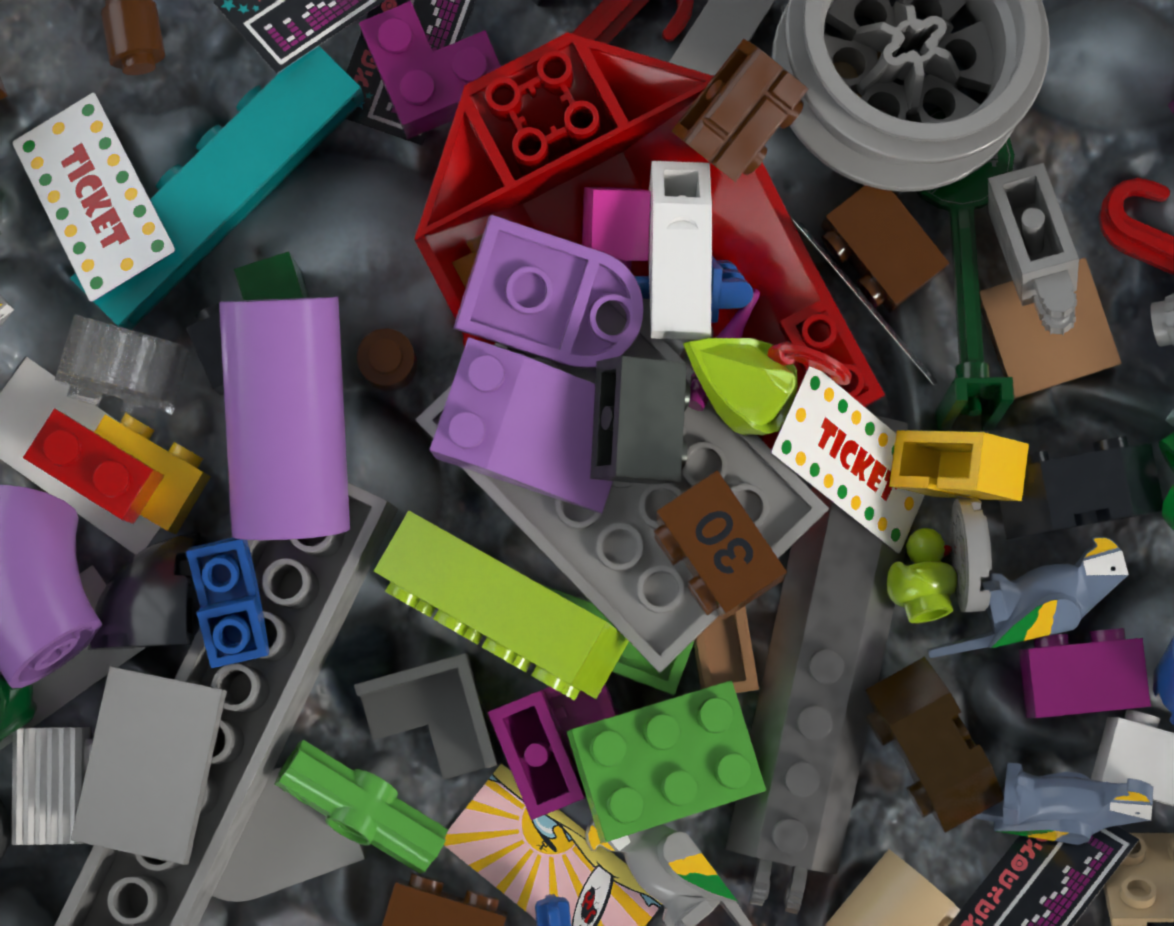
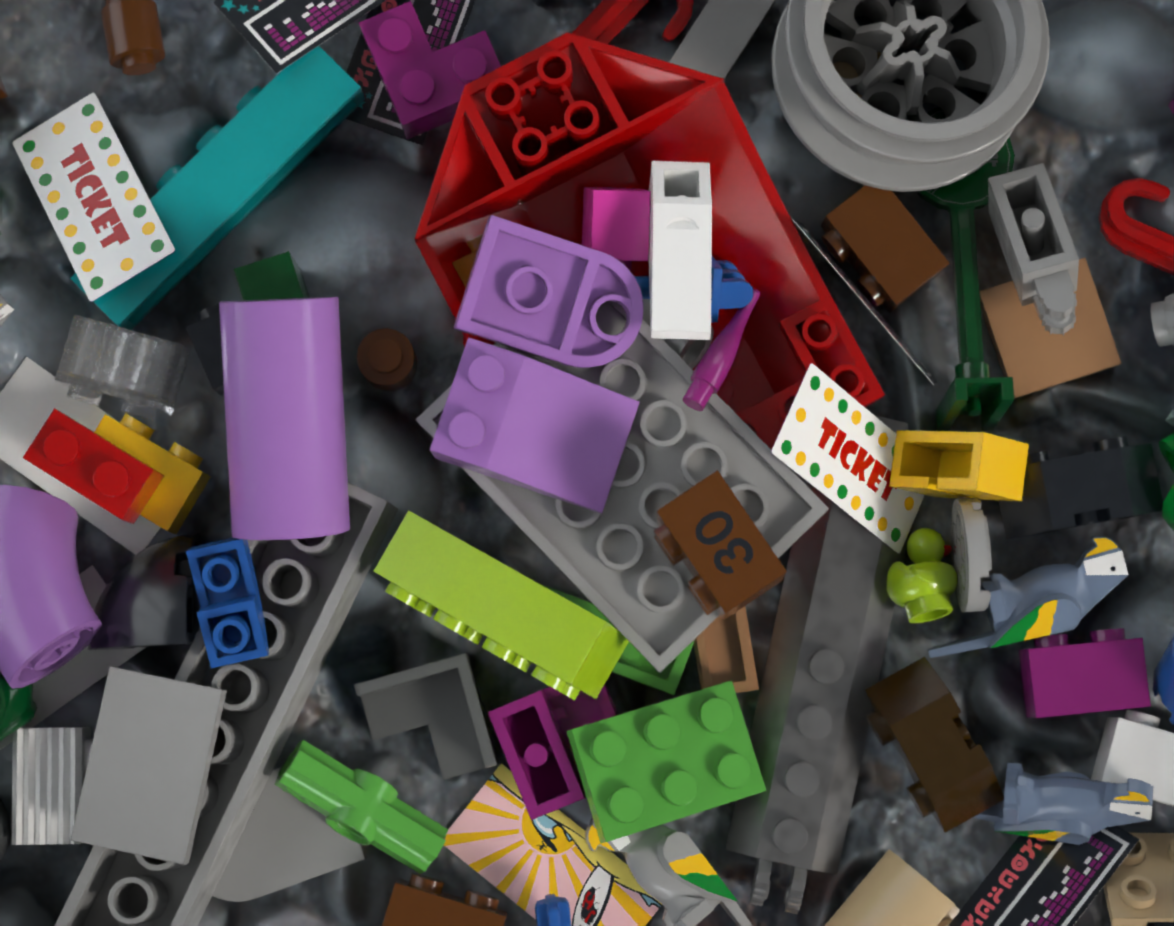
pearl dark grey brick [590,356,690,485] -> none
reddish brown brick [671,39,809,182] -> none
lime piece [683,338,852,436] -> none

